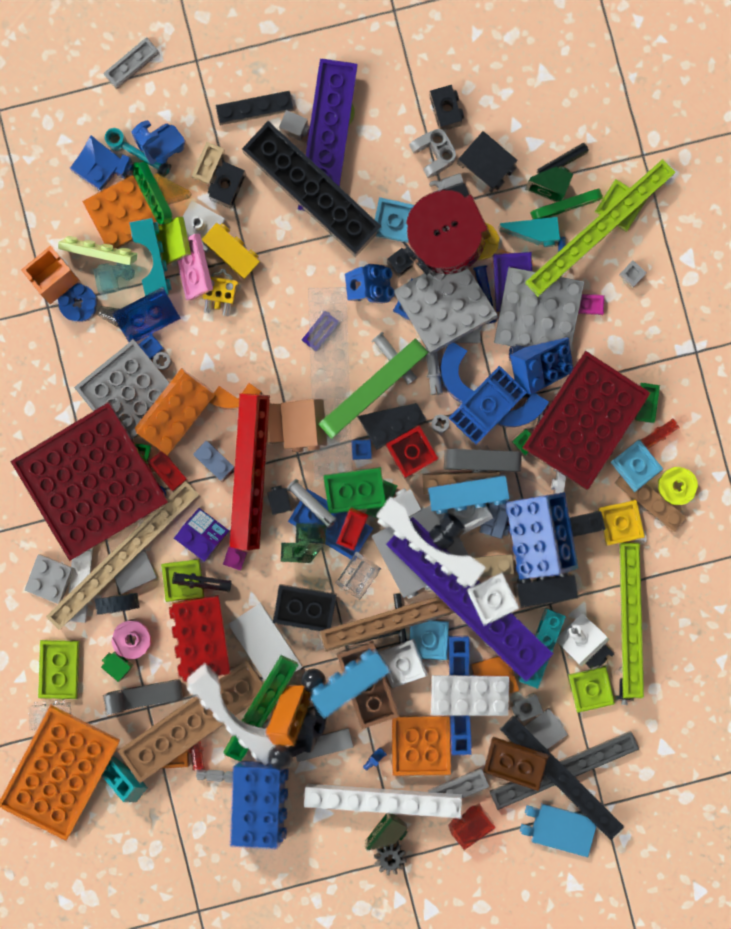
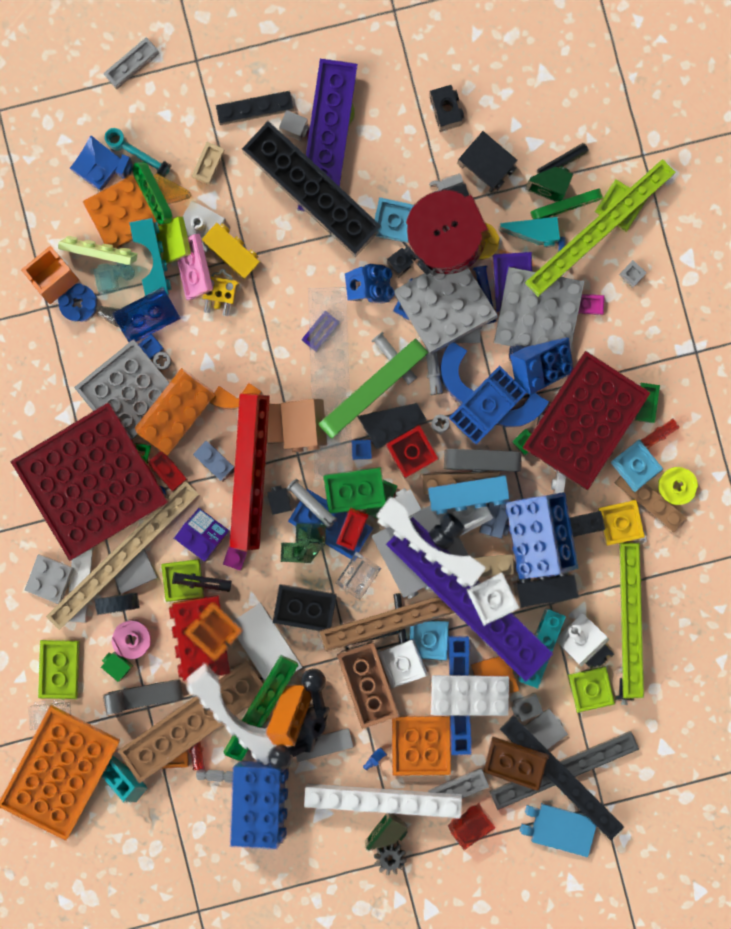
blue piece [132,120,185,165] -> none
black brick [207,162,246,209] -> none
dark azure brick [311,649,390,718] -> none
light grey piece [409,129,456,178] -> none
none -> orange piece [184,603,242,660]

